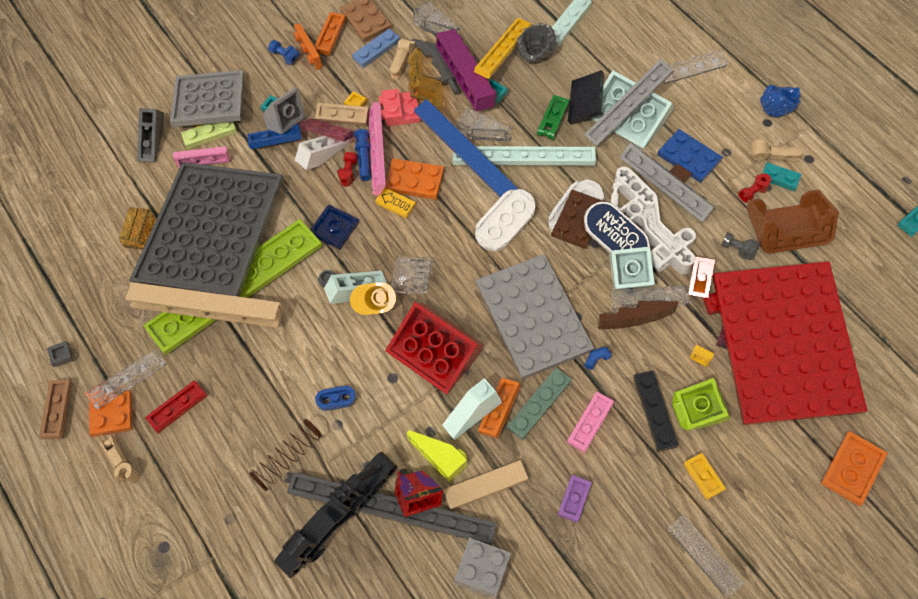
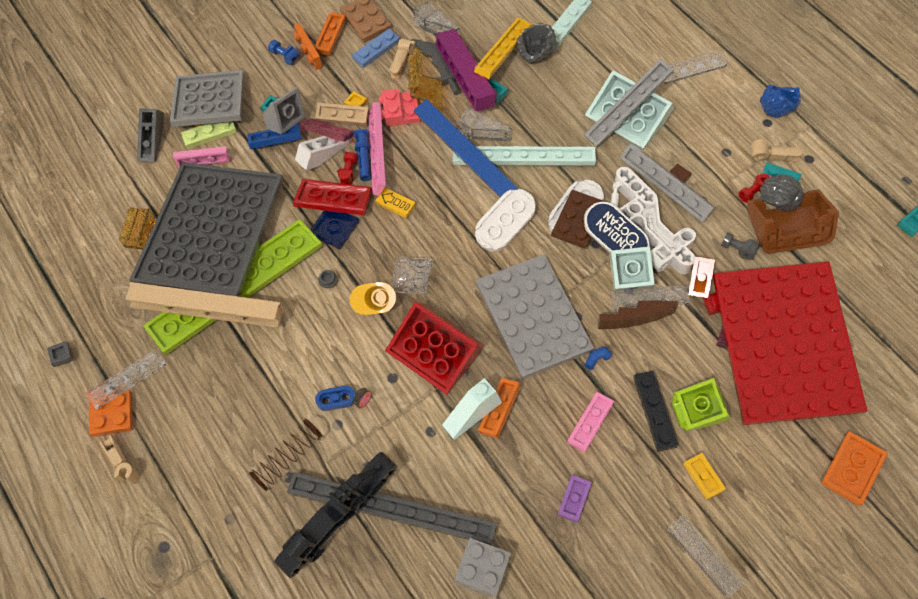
medium nougat plate [39,380,72,439] -> none
red tile [145,380,207,434] -> none
light aqua slope [324,271,387,304] -> none
orange plate [384,158,444,200] -> none
red torso [395,468,443,517] -> none
neon yellow slope [406,430,467,483] -> none
tan tile [443,460,529,511] -> none
sand green plate [506,368,572,441] -> none
green plate [537,95,570,140] -> none
black tile [567,70,604,125] -> none
blue plate [657,129,723,183] -> none
yellow tile [689,345,714,367] -> none
none -> red tile [293,179,373,216]
none -> clear smoke tile [353,388,372,408]
none -> dark grey hair [760,175,804,212]

